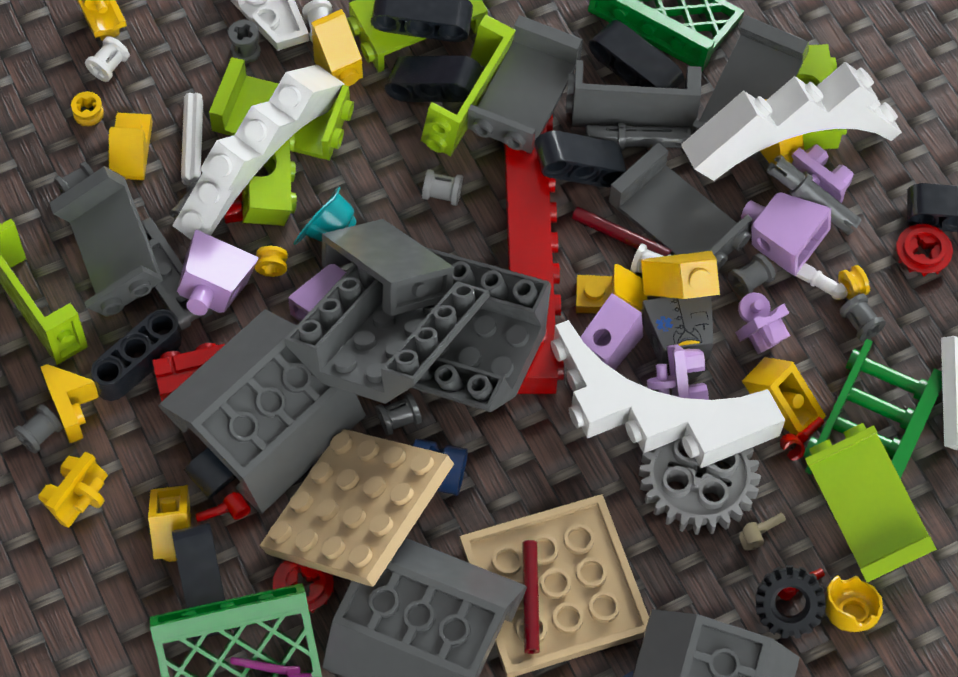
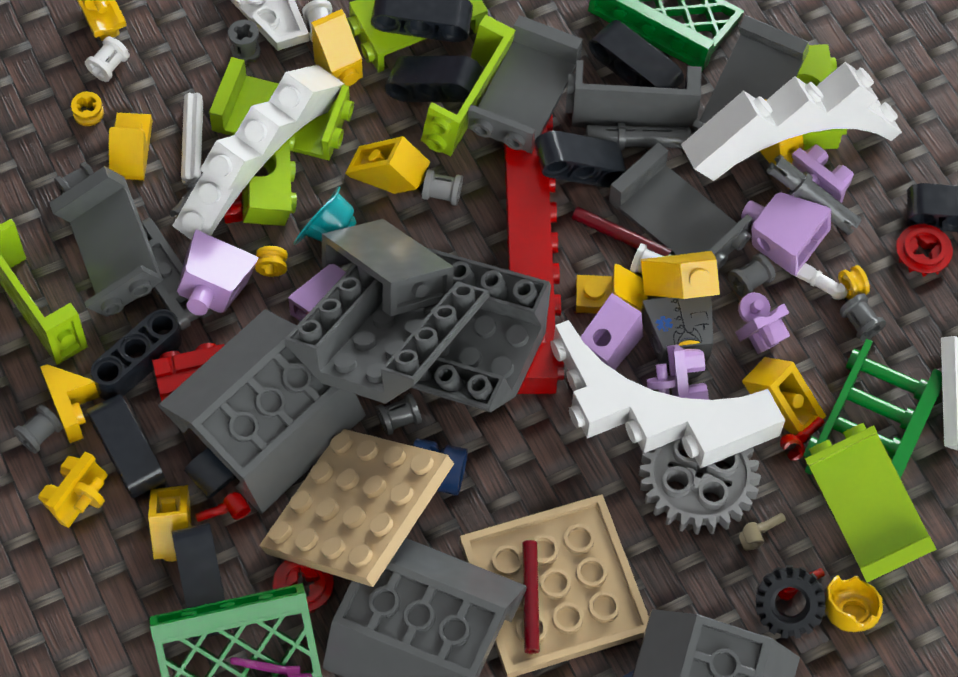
none -> black beam [86,393,166,499]
none -> yellow slope [345,136,430,194]

